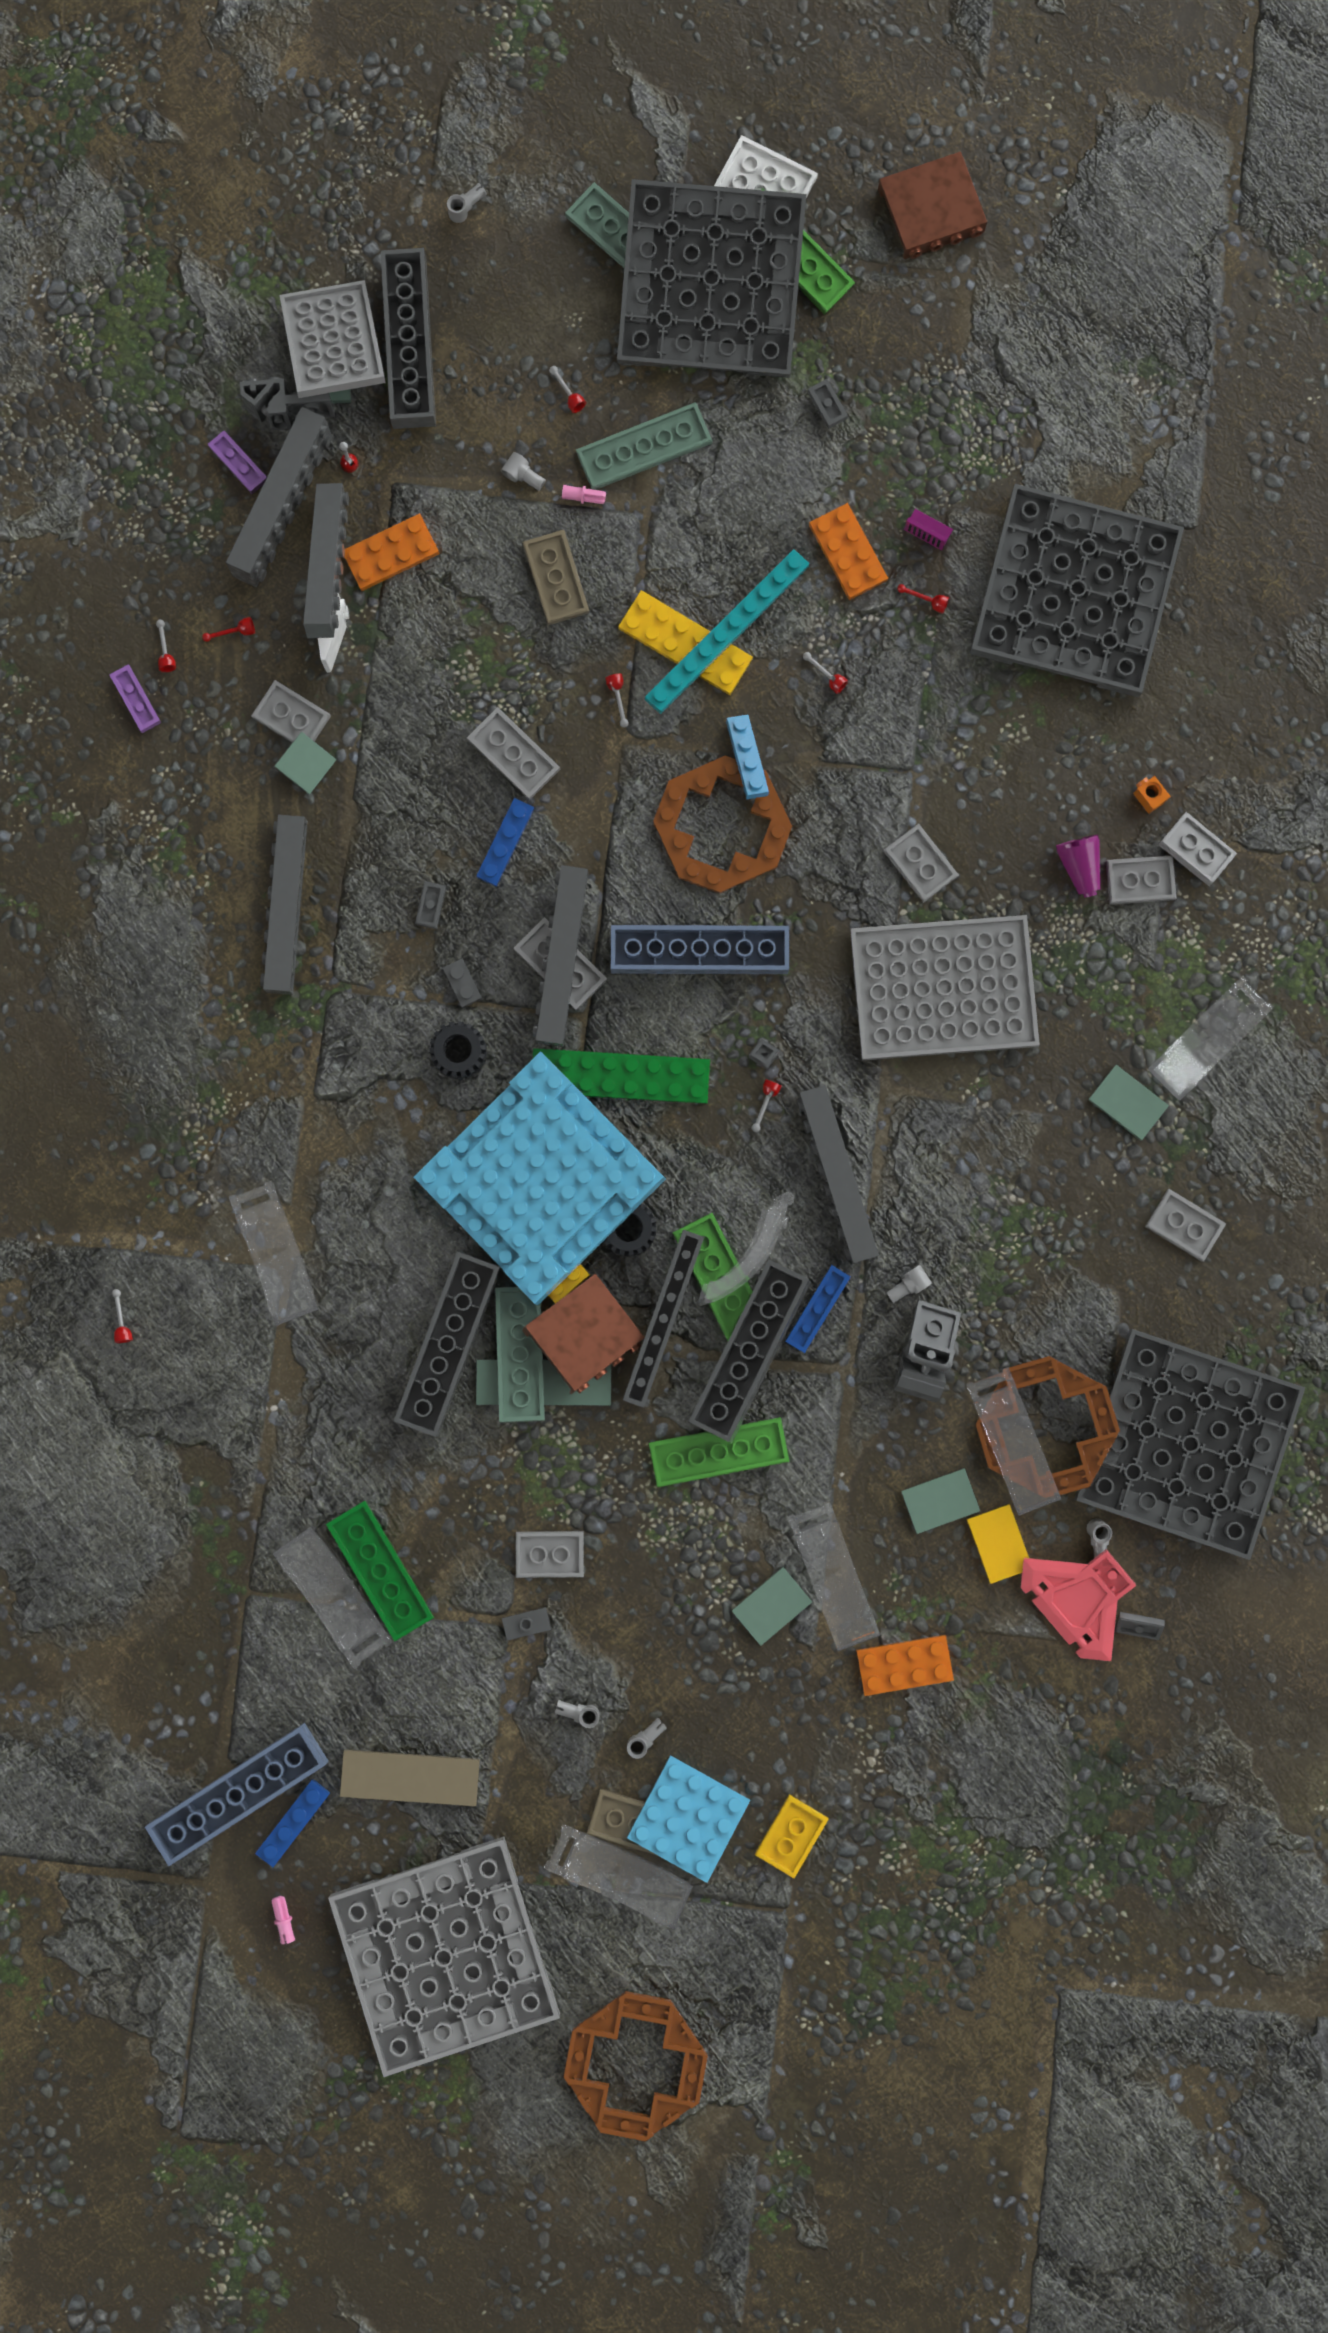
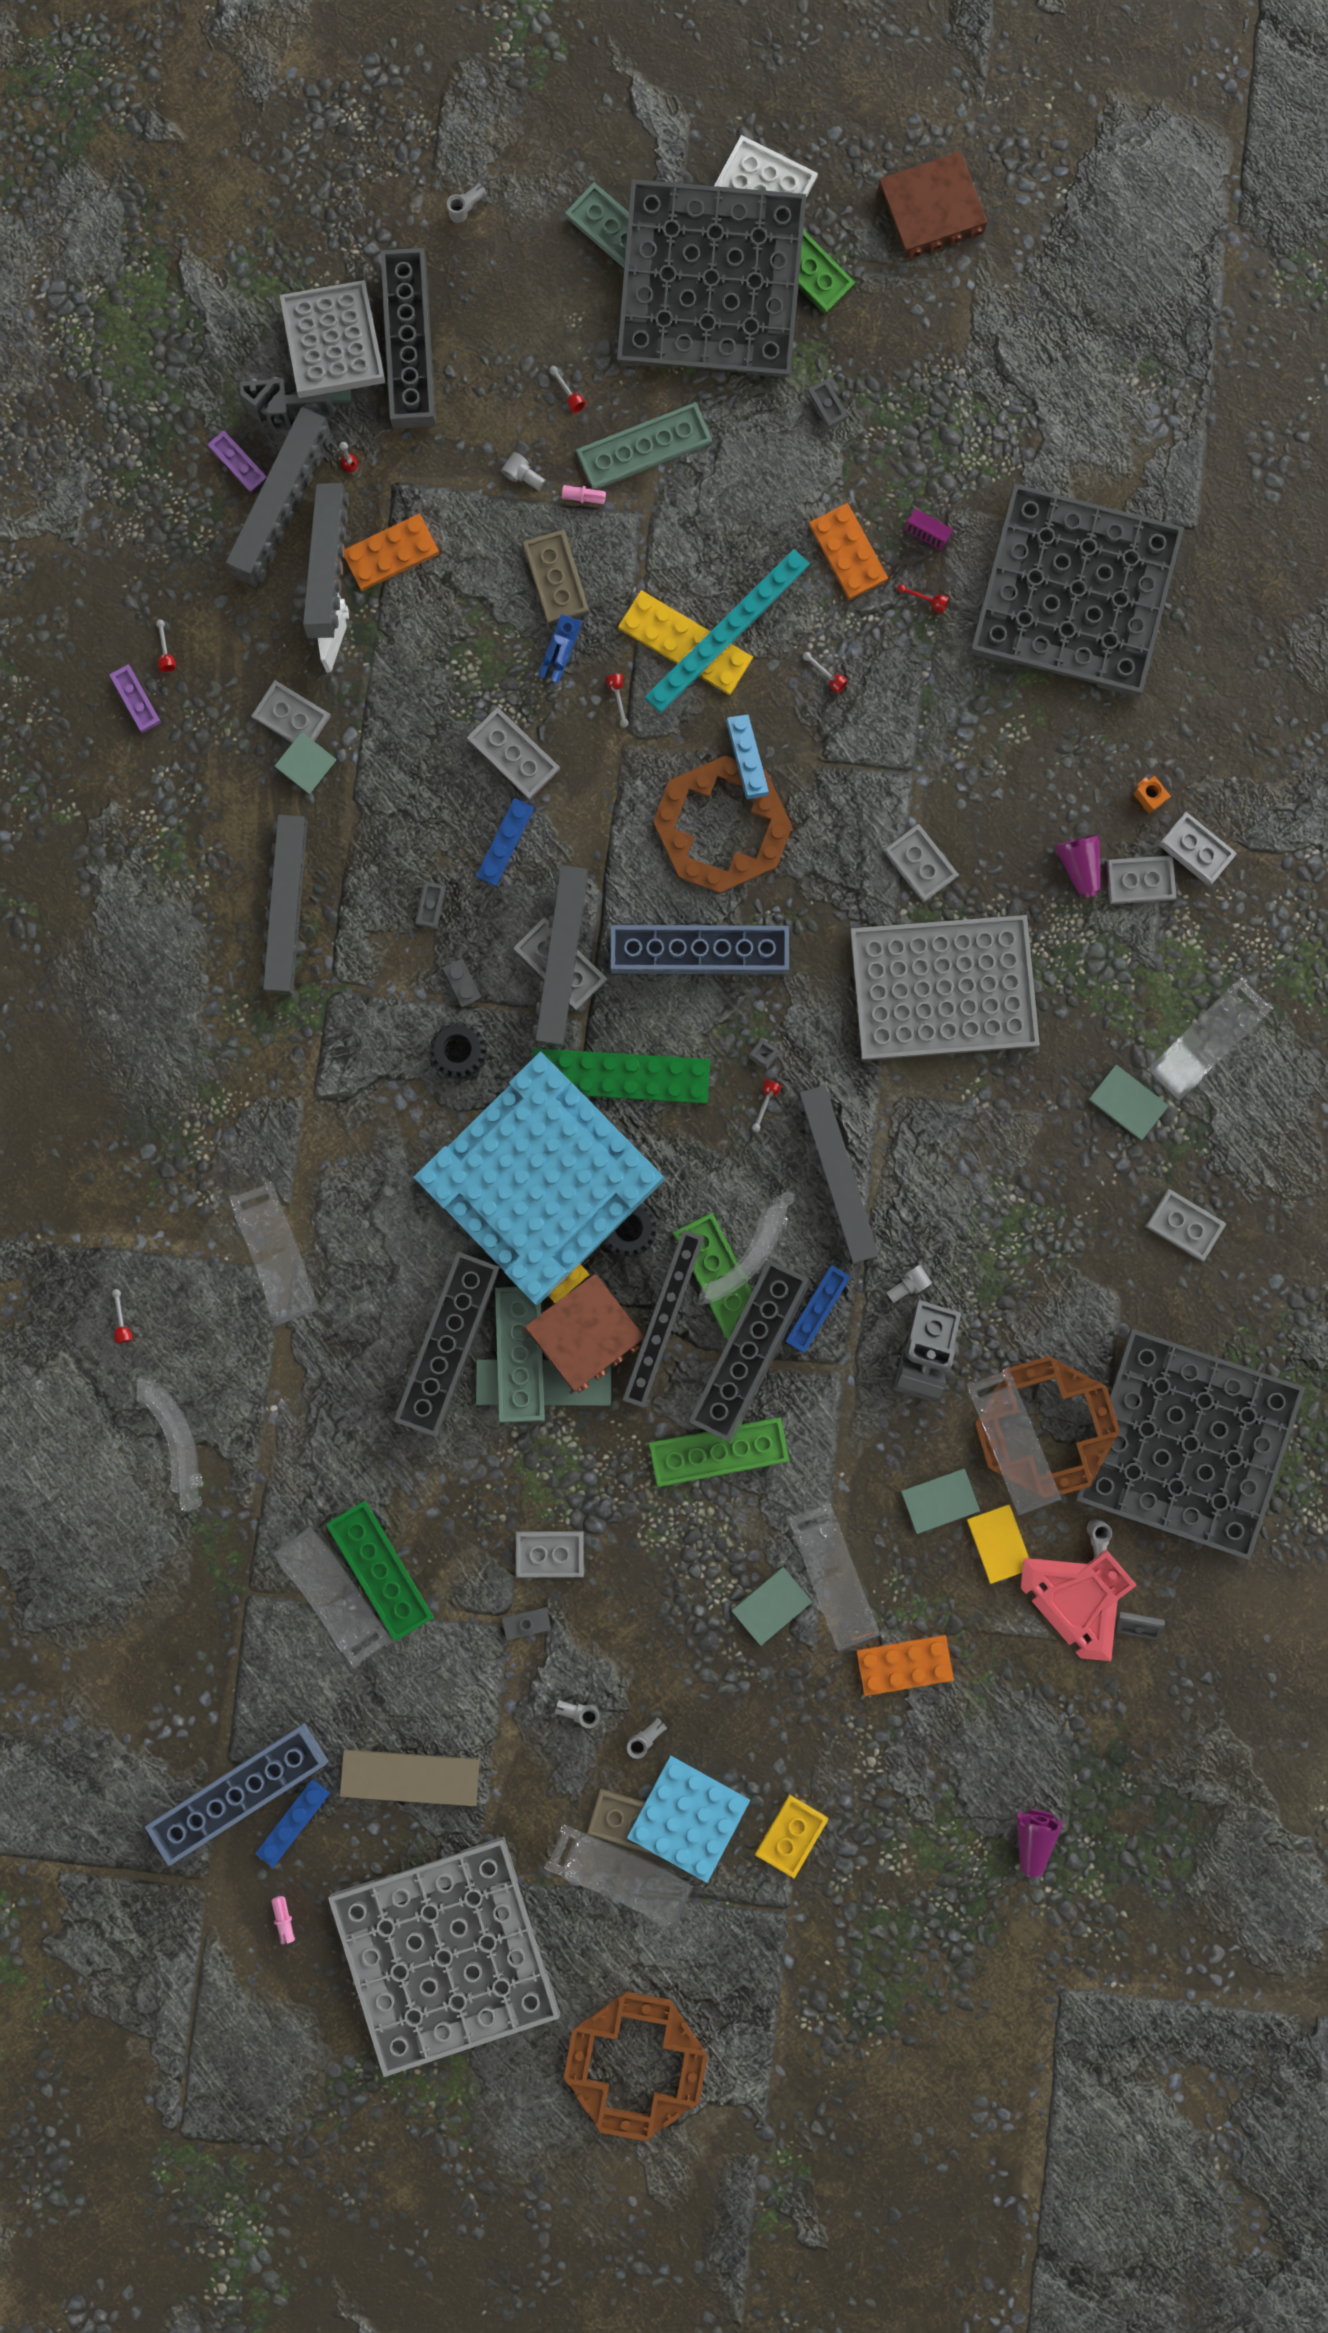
red hinge [202,617,255,642] -> none
none -> clear windscreen [137,1378,202,1511]
none -> blue plate [538,614,582,683]
none -> magenta cone [1017,1810,1063,1878]

